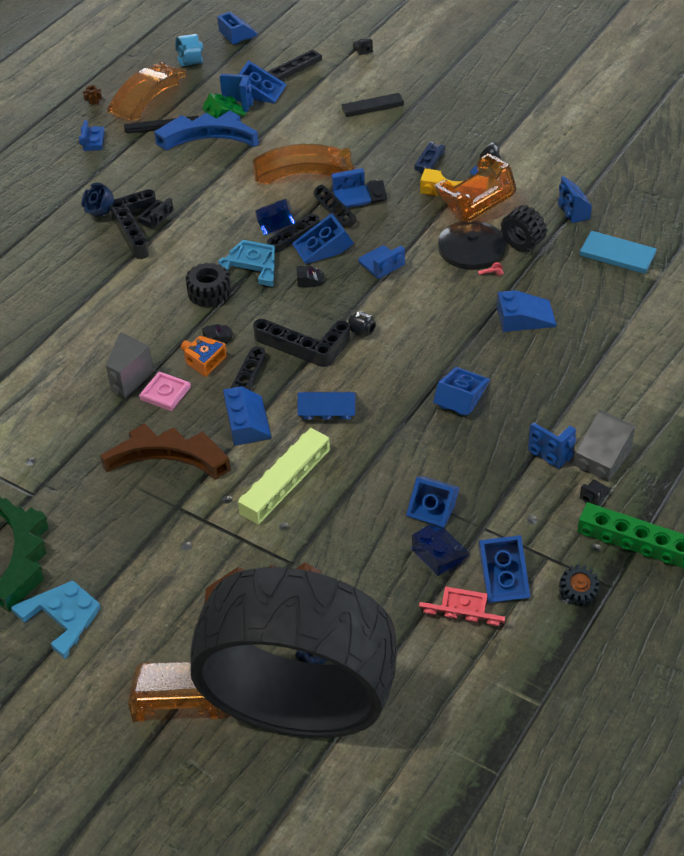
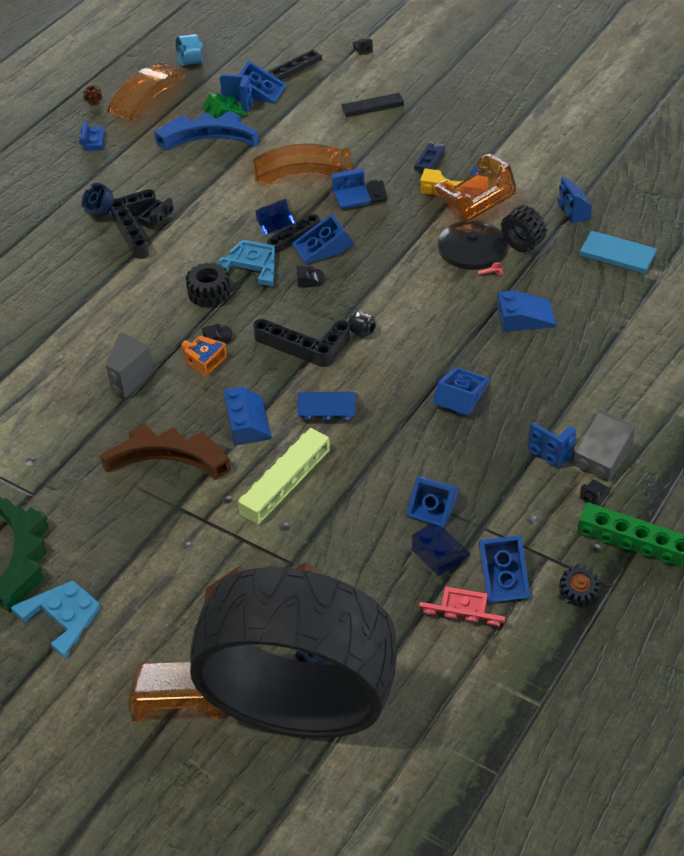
black axle [124,116,199,133] -> none
bright pink tile [139,371,191,411] -> none
blue slope [217,12,258,44] -> none
black beam [230,347,266,390] -> none
black beam [314,185,356,228] -> none
blue bracket [358,246,405,279] -> none
black brick [480,142,501,164] -> none

